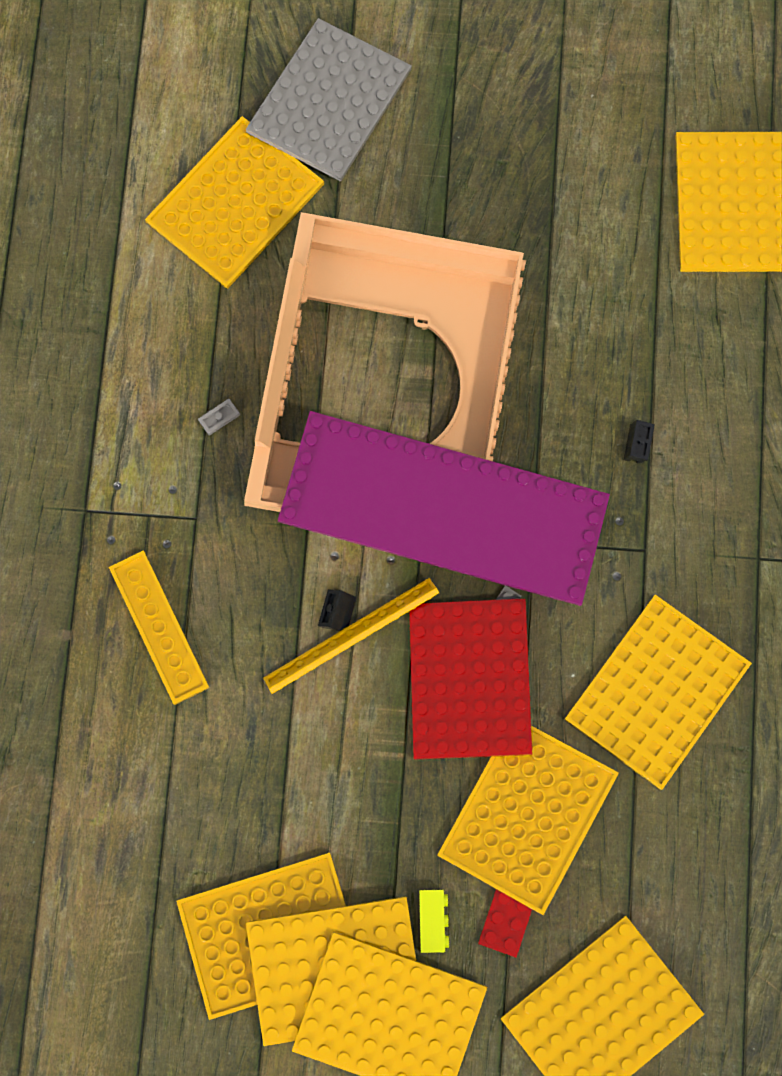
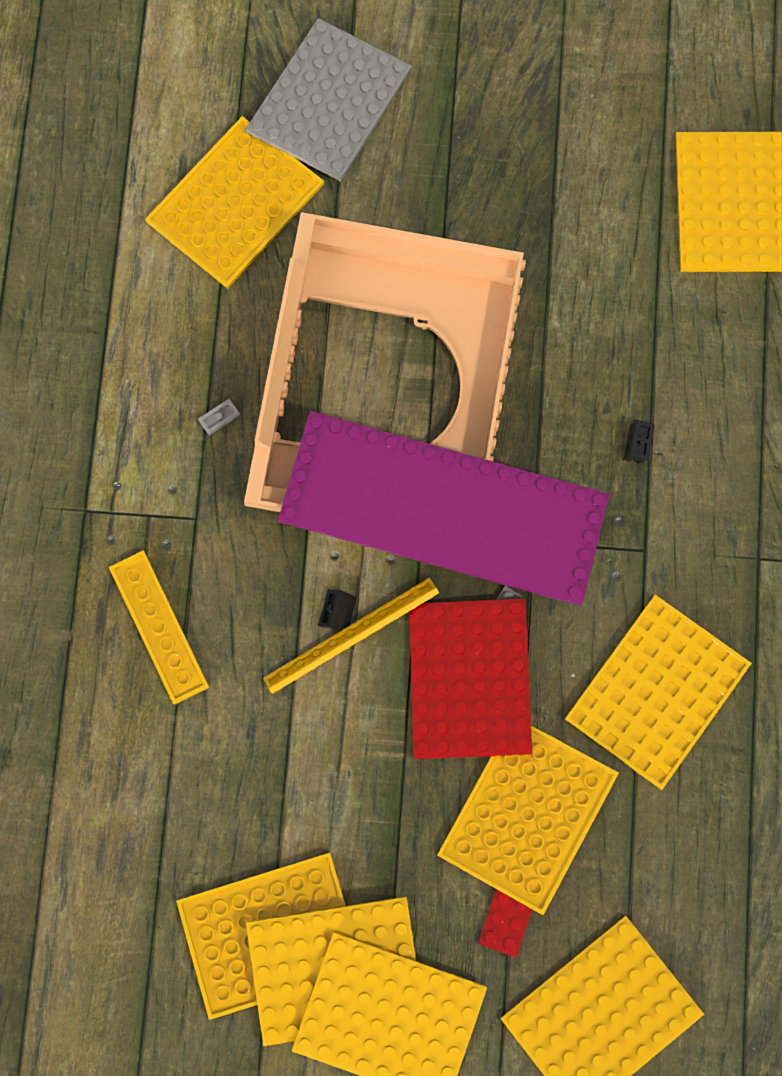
neon yellow brick [419,890,449,953] -> none

